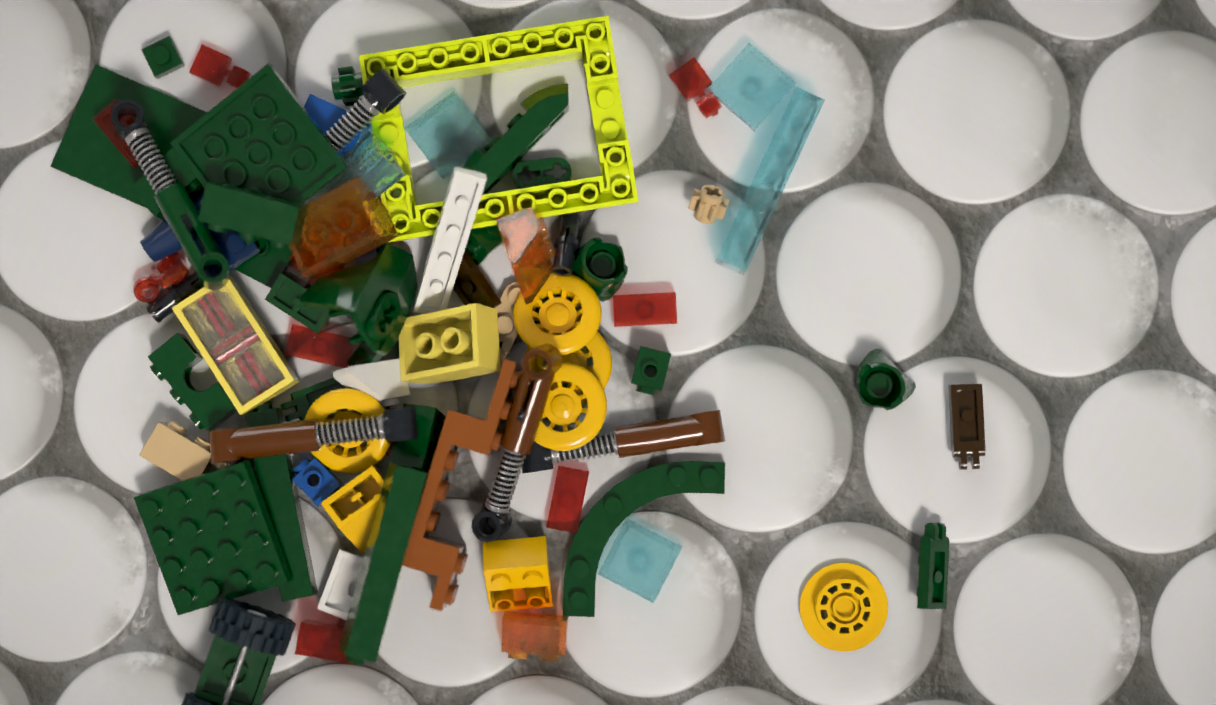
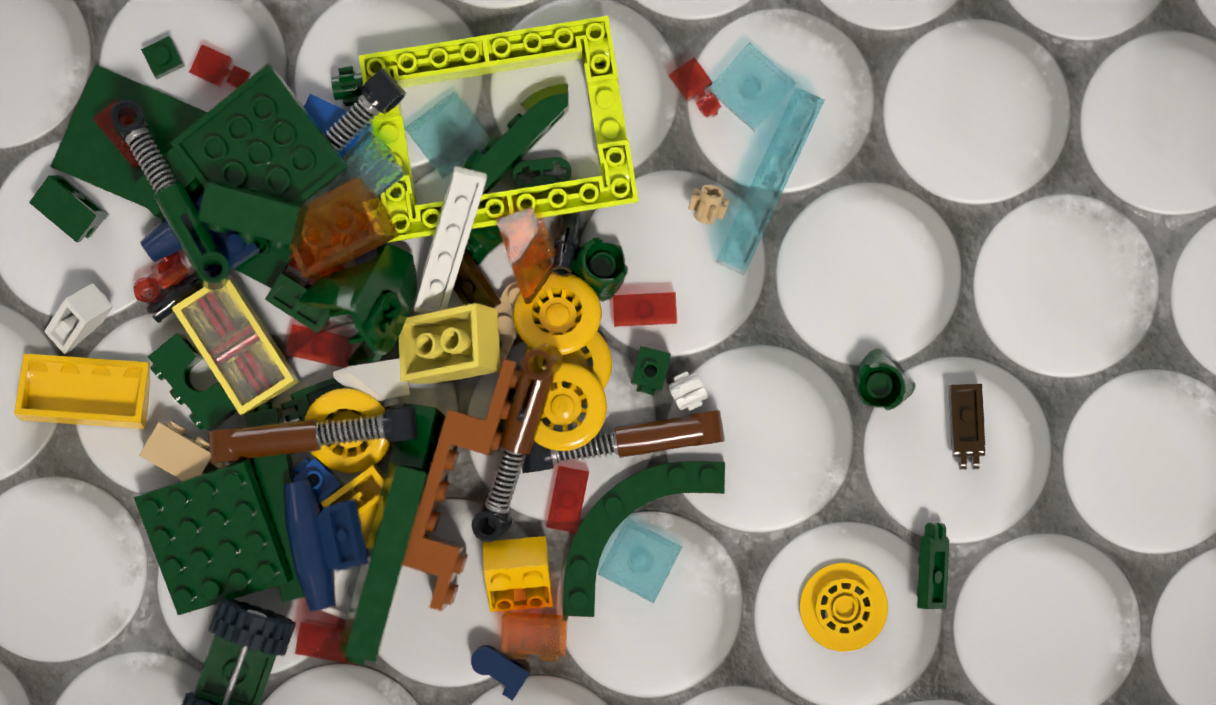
none -> yellow slope [14,354,150,429]
none -> dark green hinge [29,175,109,243]
none -> white slope [44,283,113,355]
none -> dark blue plate [284,480,369,612]
none -> dark blue leg [471,645,531,701]
none -> white gear [668,371,708,411]

